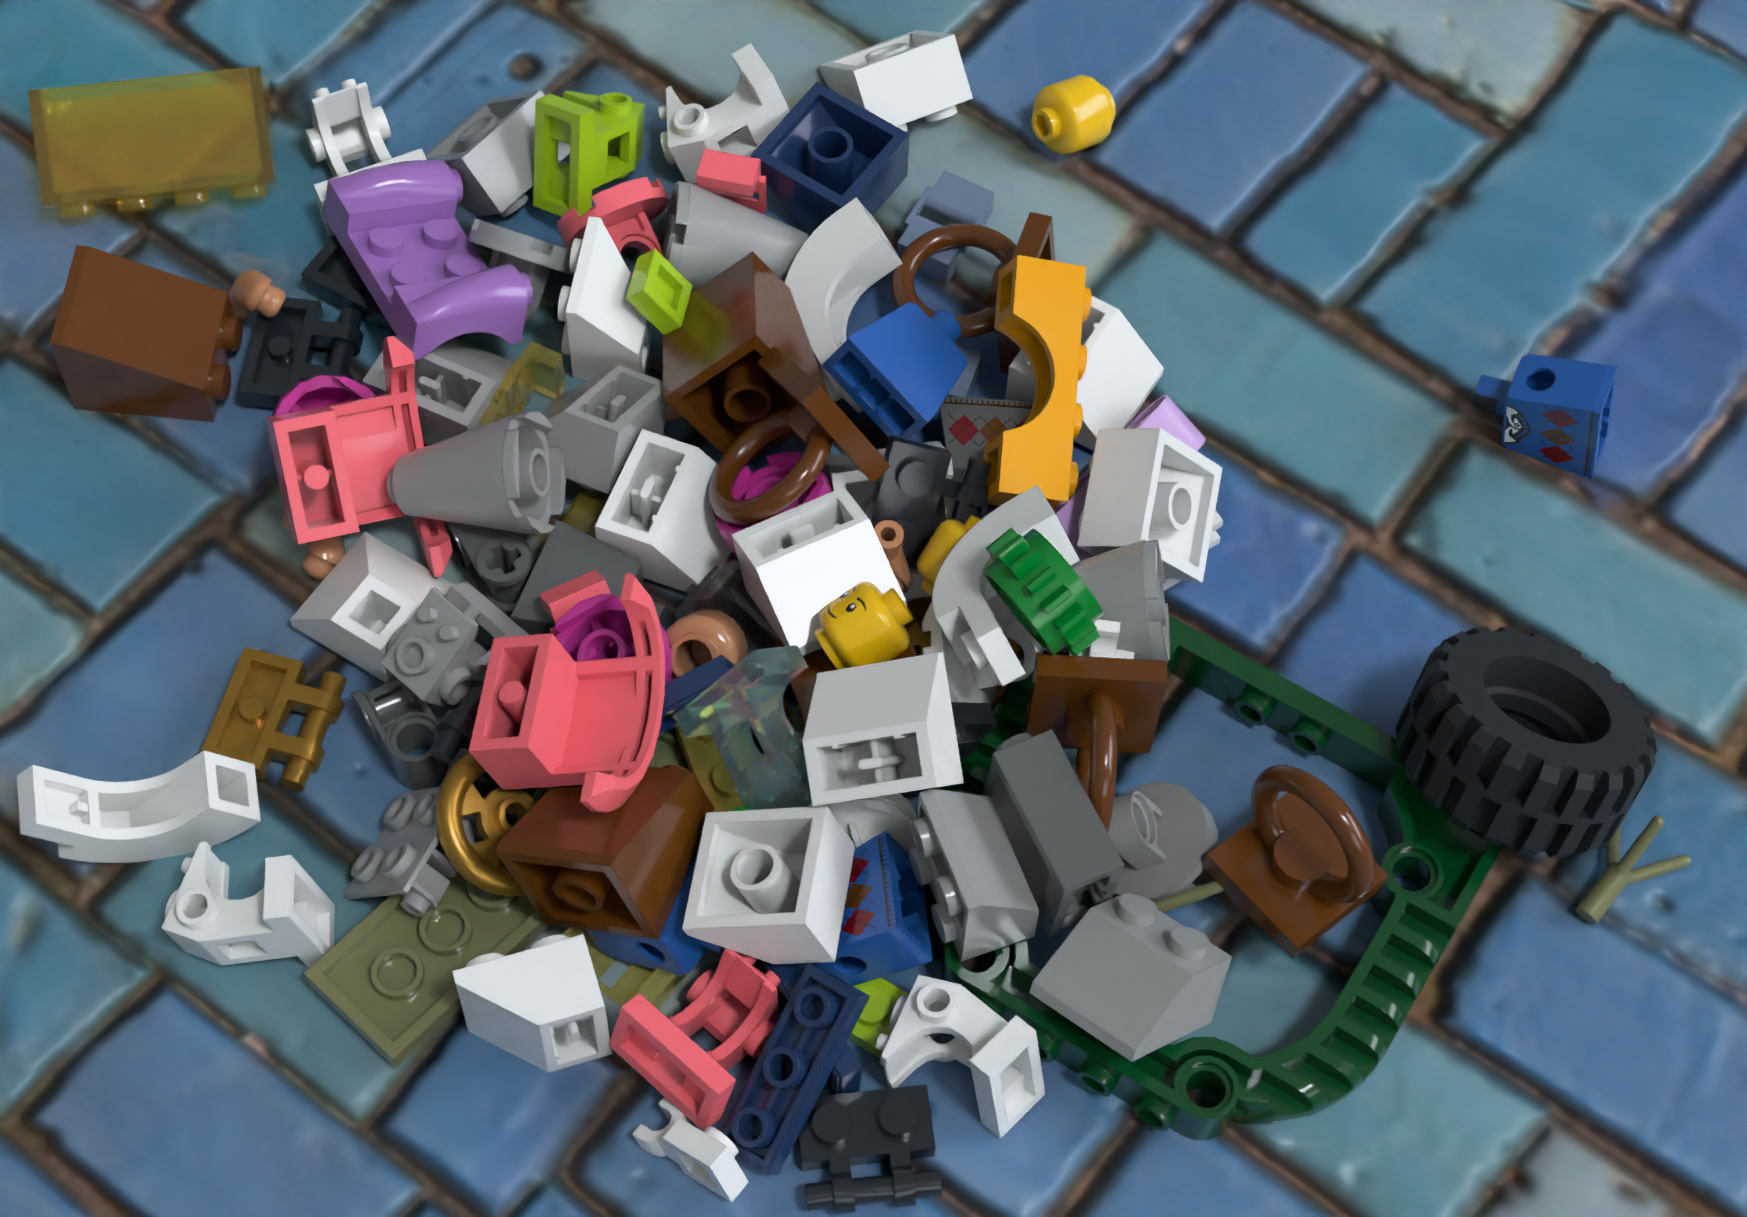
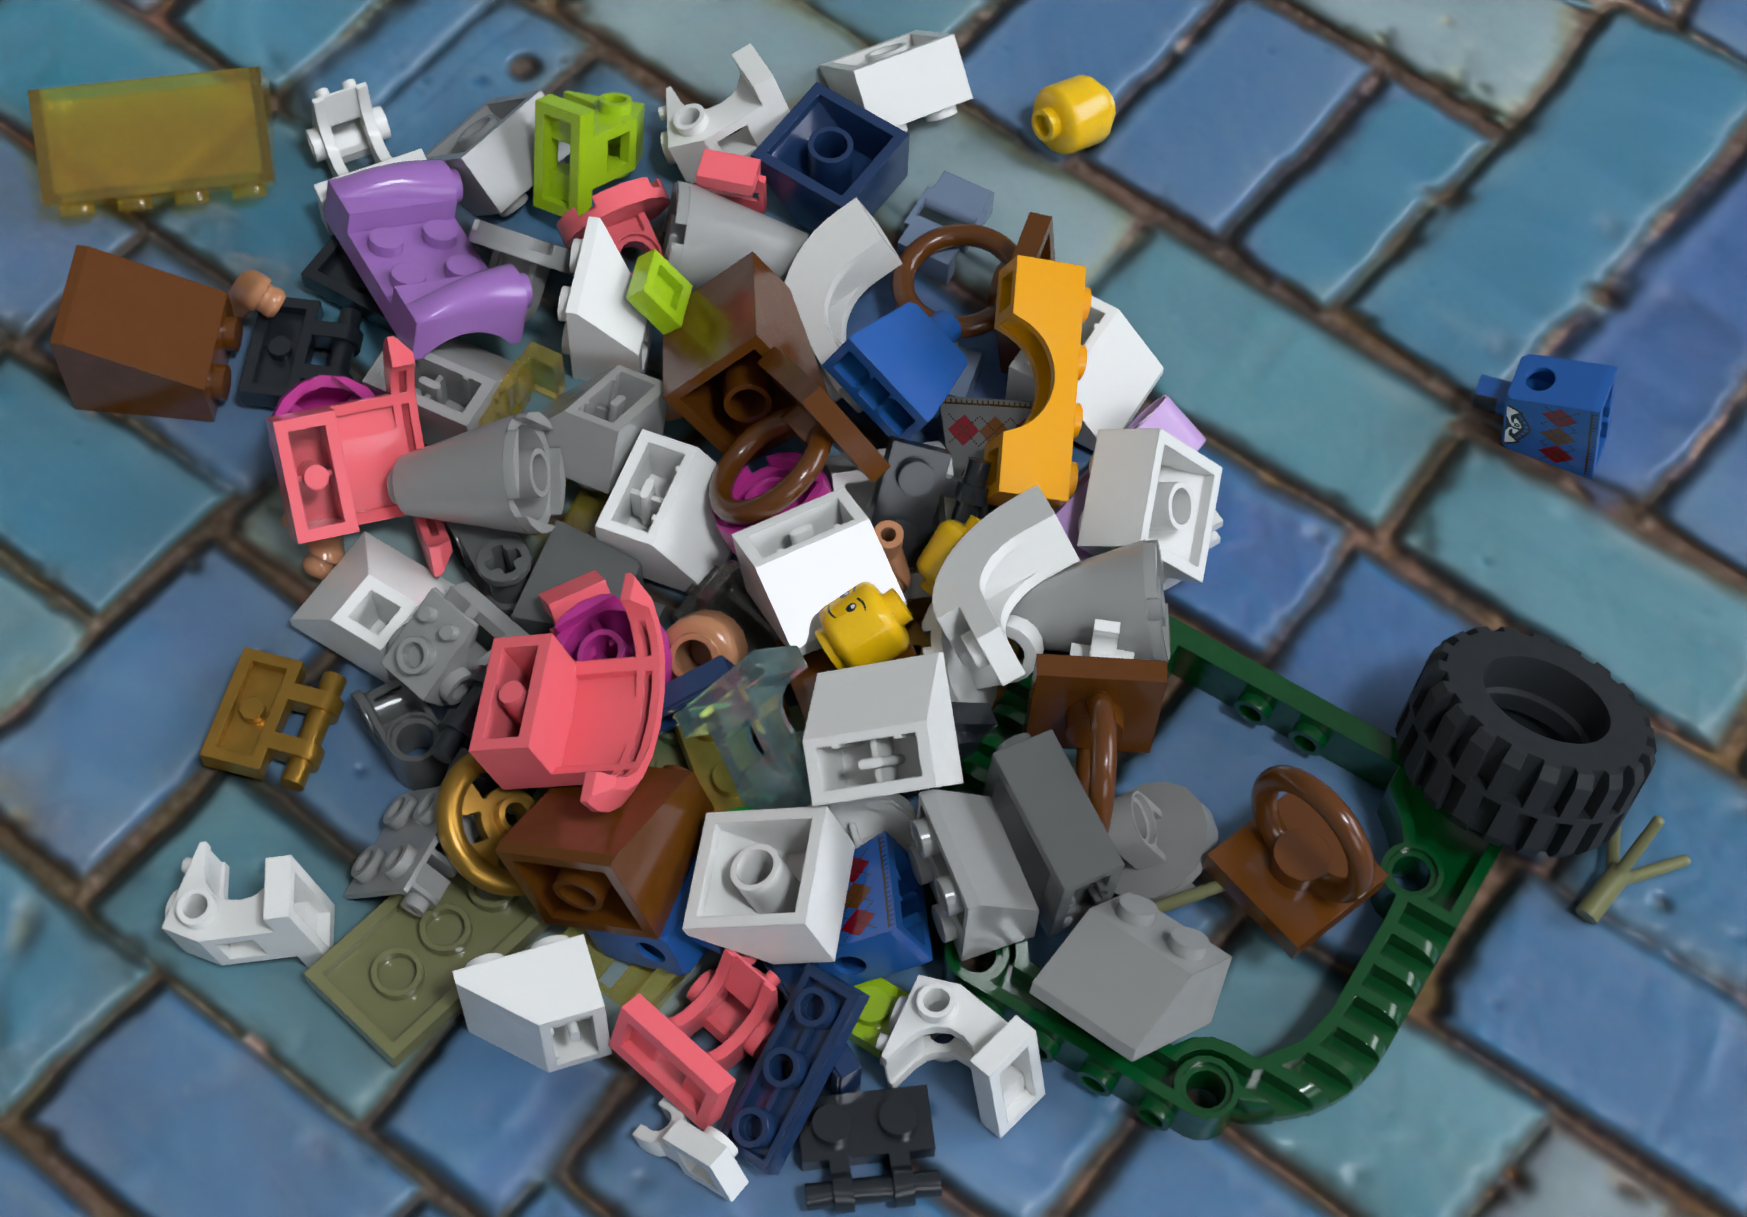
white arch [16,750,261,863] -> none
green gear [982,528,1104,656] -> none

